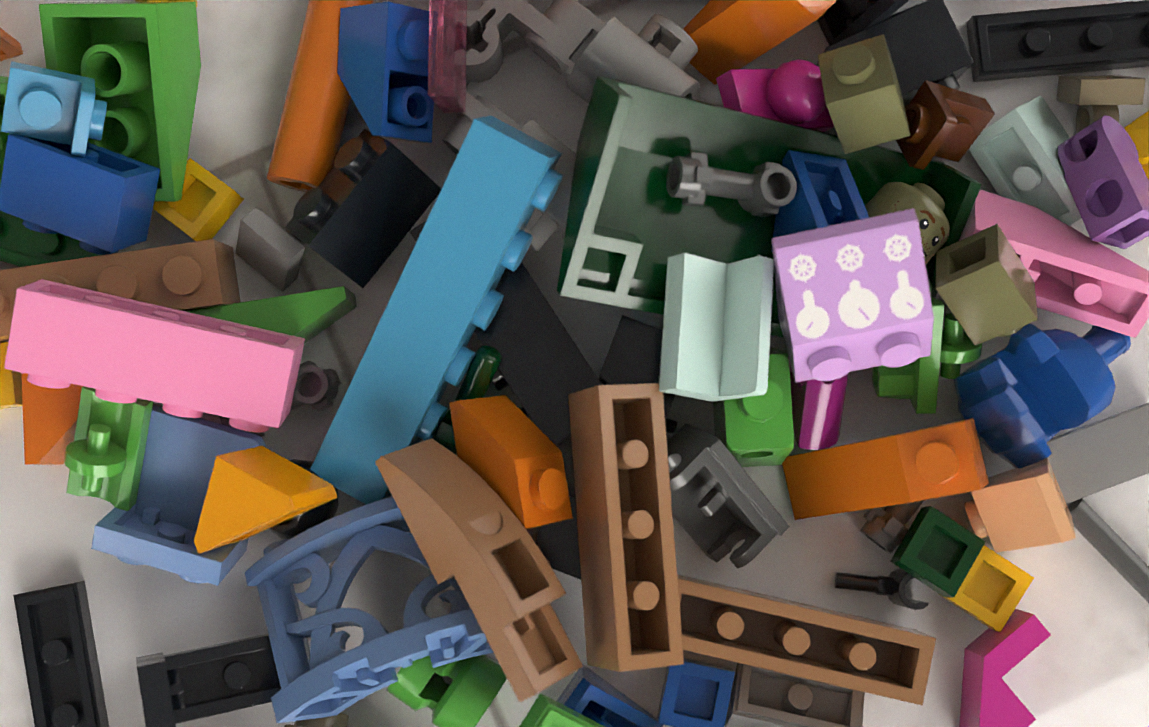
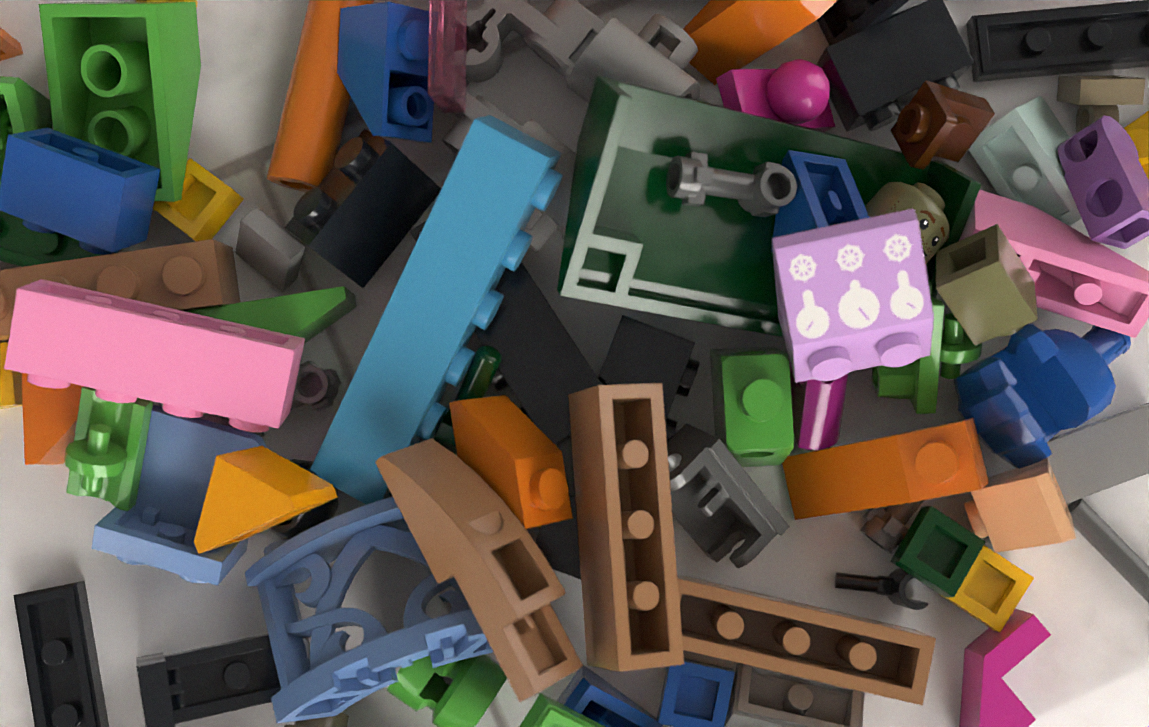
dark azure bracket [1,61,107,157] -> none
light aqua panel [659,253,774,402] -> none
olive brick [818,34,910,154] -> none

